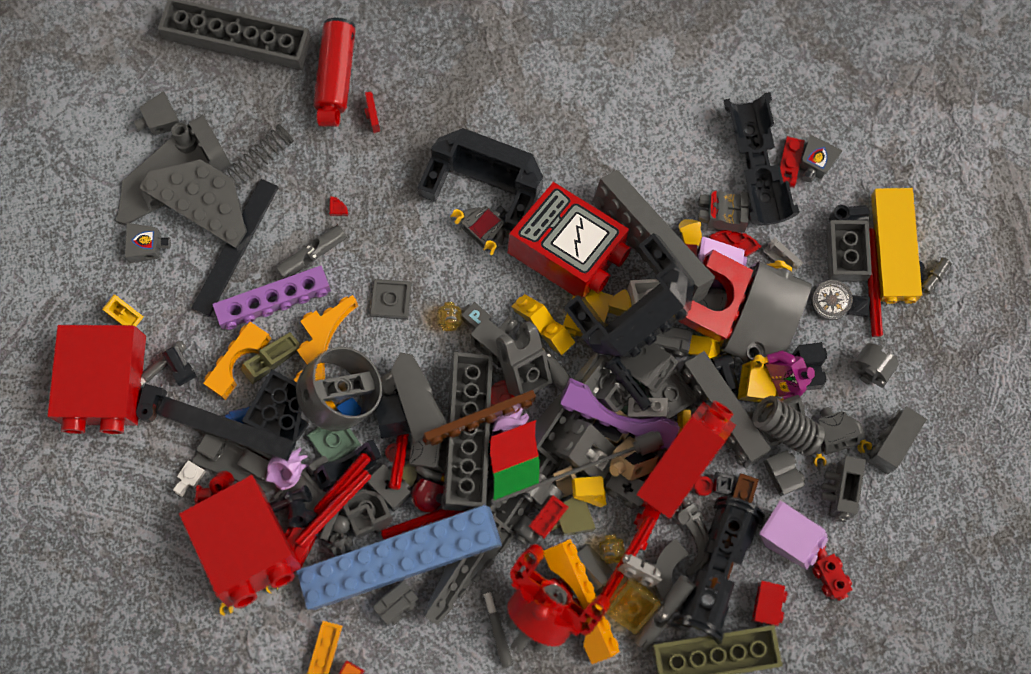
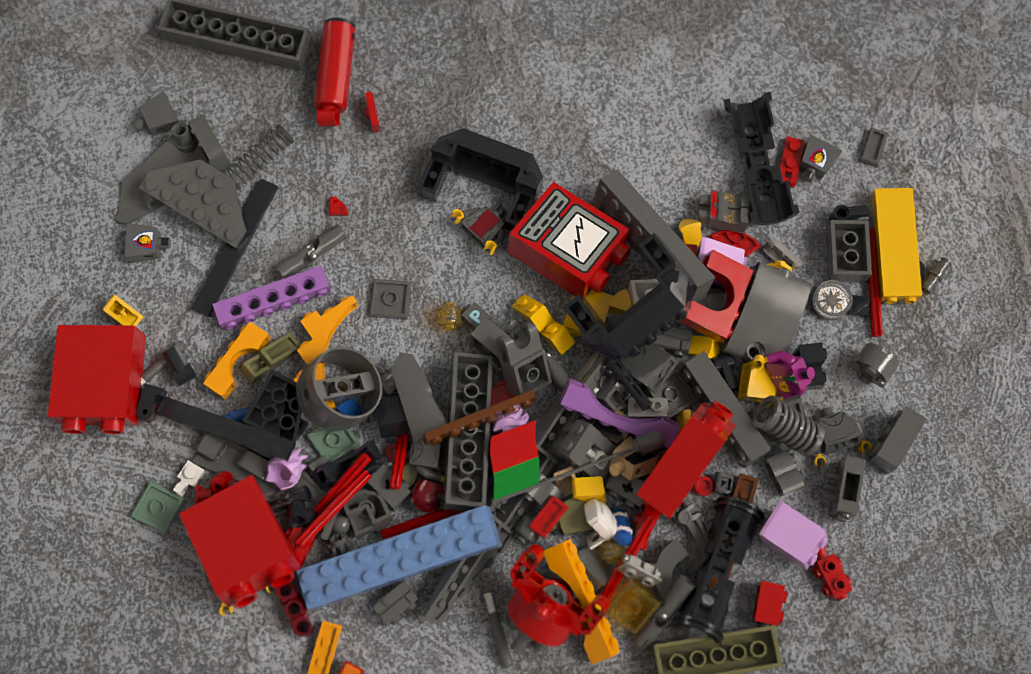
none -> sand green tile [131,481,186,534]
none -> dark red piece [276,582,314,637]
none -> white piece [584,499,633,550]
none -> dark grey tile [859,127,889,167]

